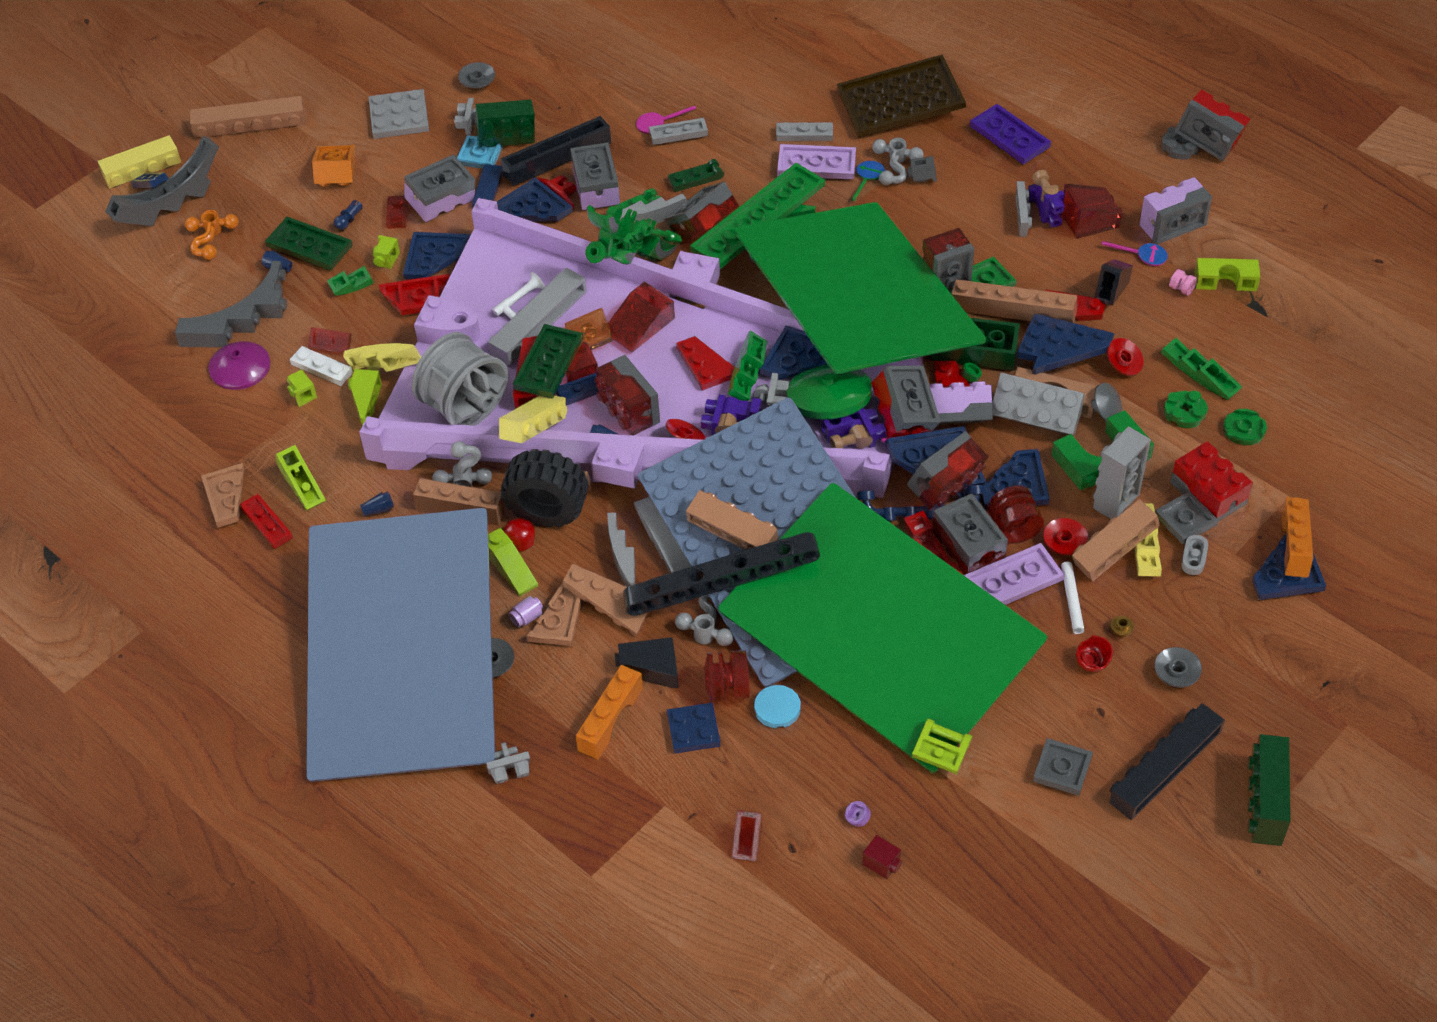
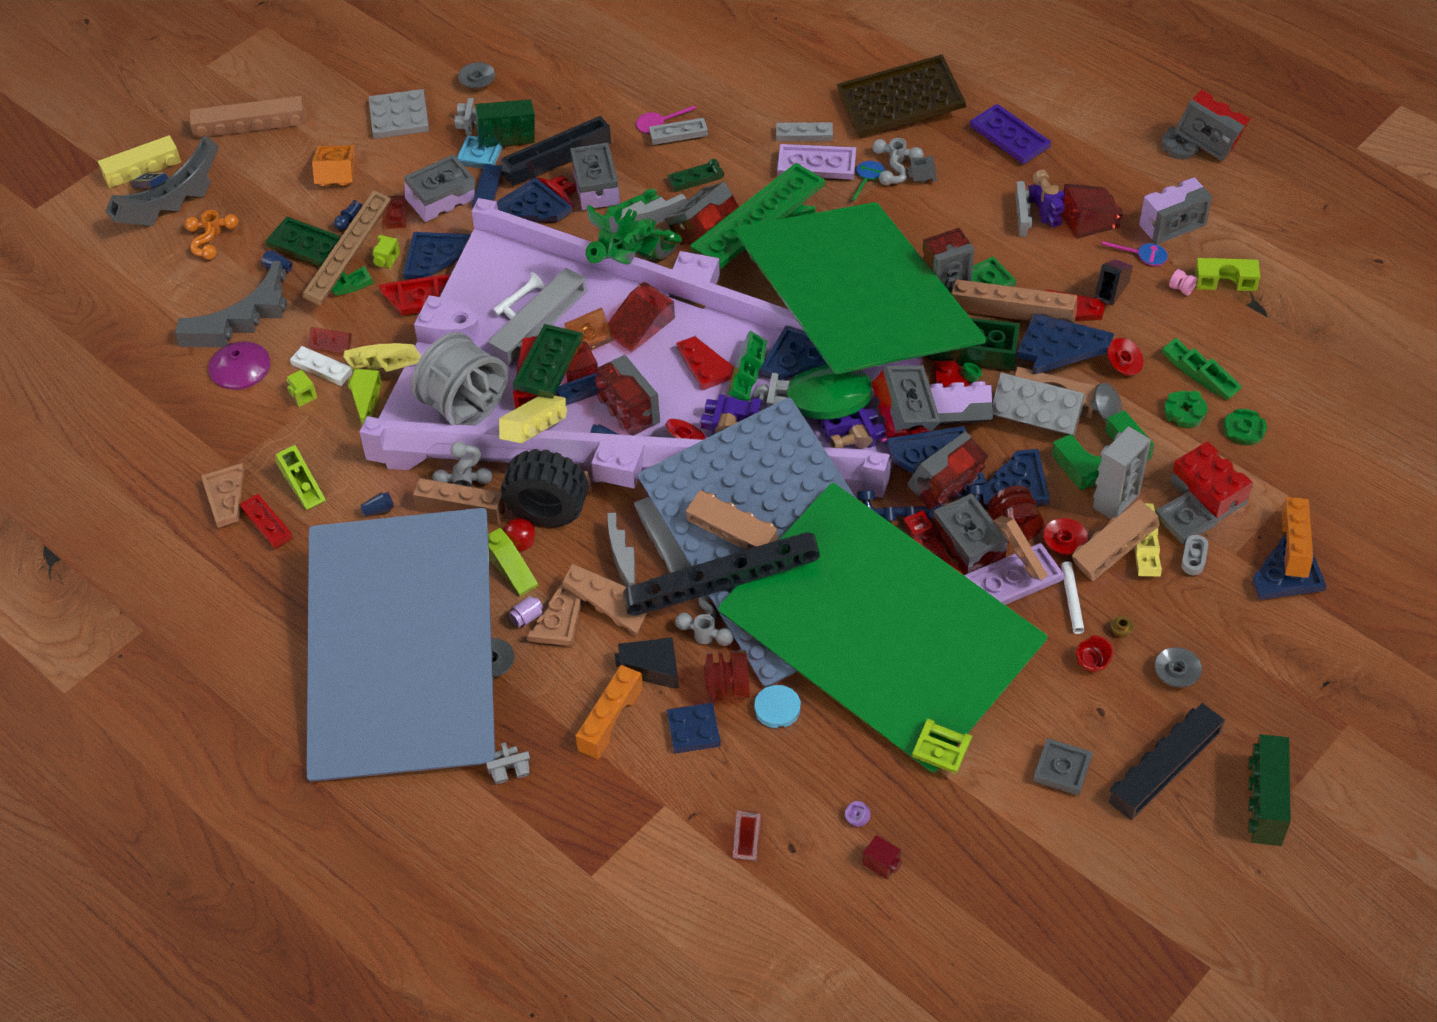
none -> medium nougat plate [303,190,391,306]
none -> nougat wing [994,516,1048,580]

